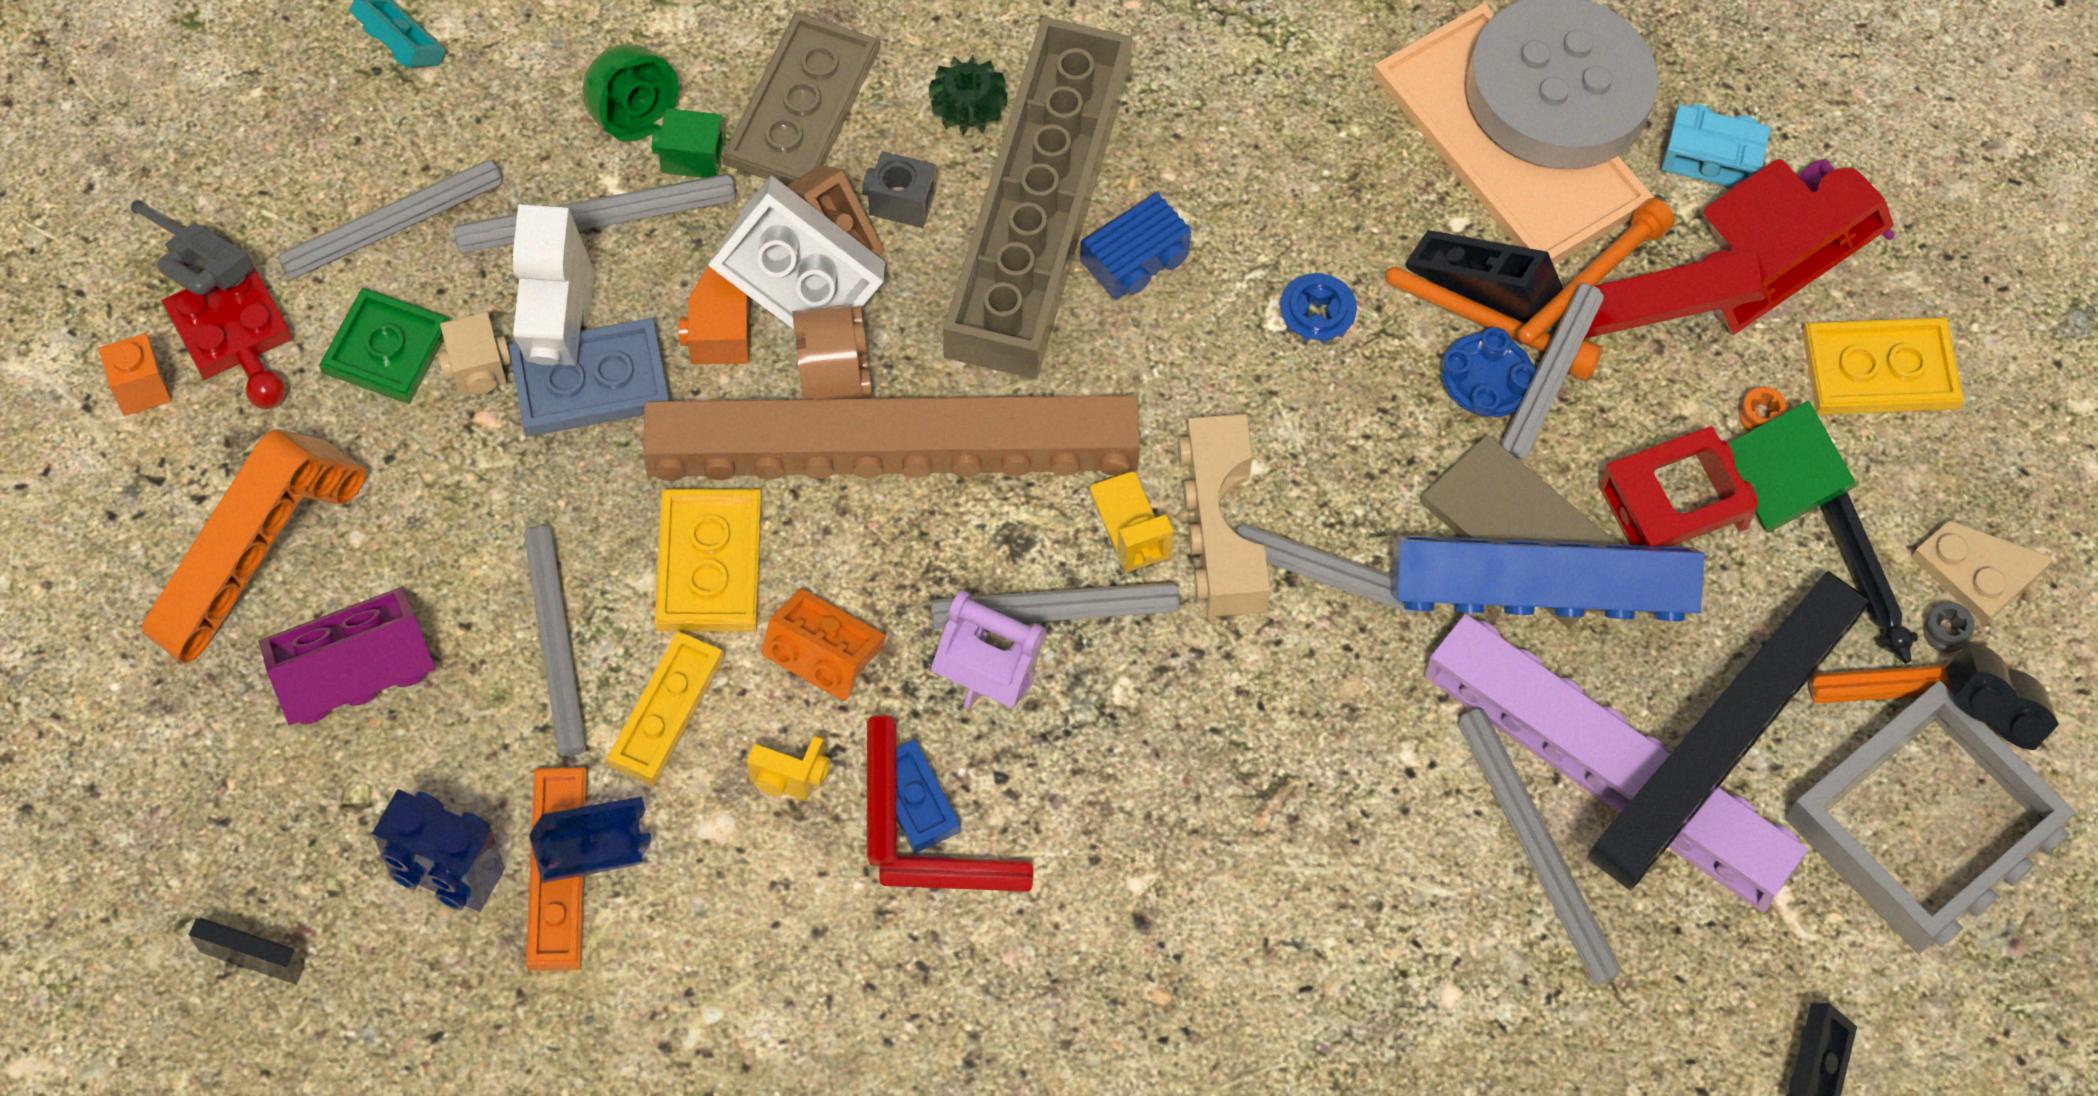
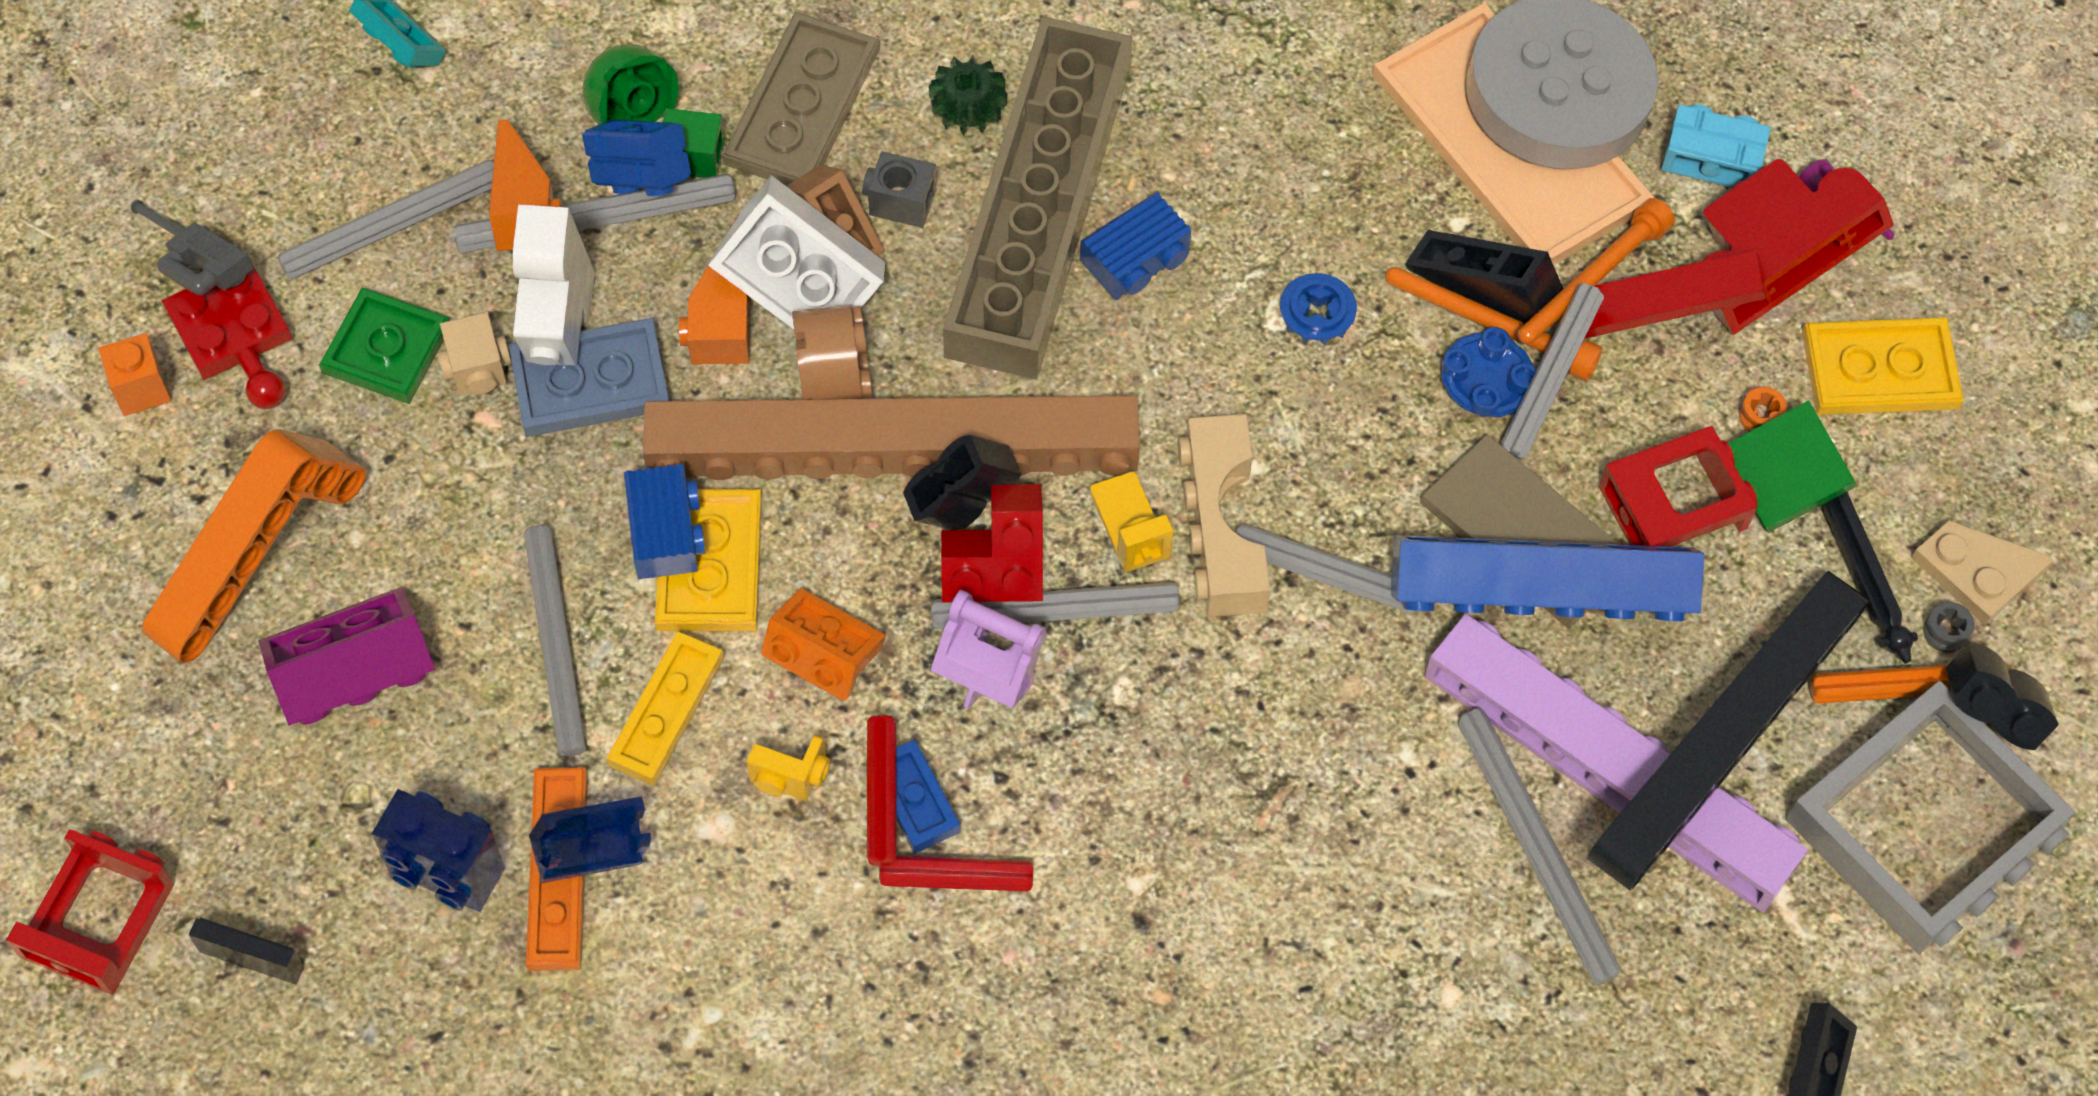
none -> red window [6,829,174,995]
none -> orange slope [489,120,563,251]
none -> blue brick [582,120,691,196]
none -> blue brick [624,463,706,580]
none -> black brick [903,435,1021,530]
none -> red brick [941,484,1043,603]

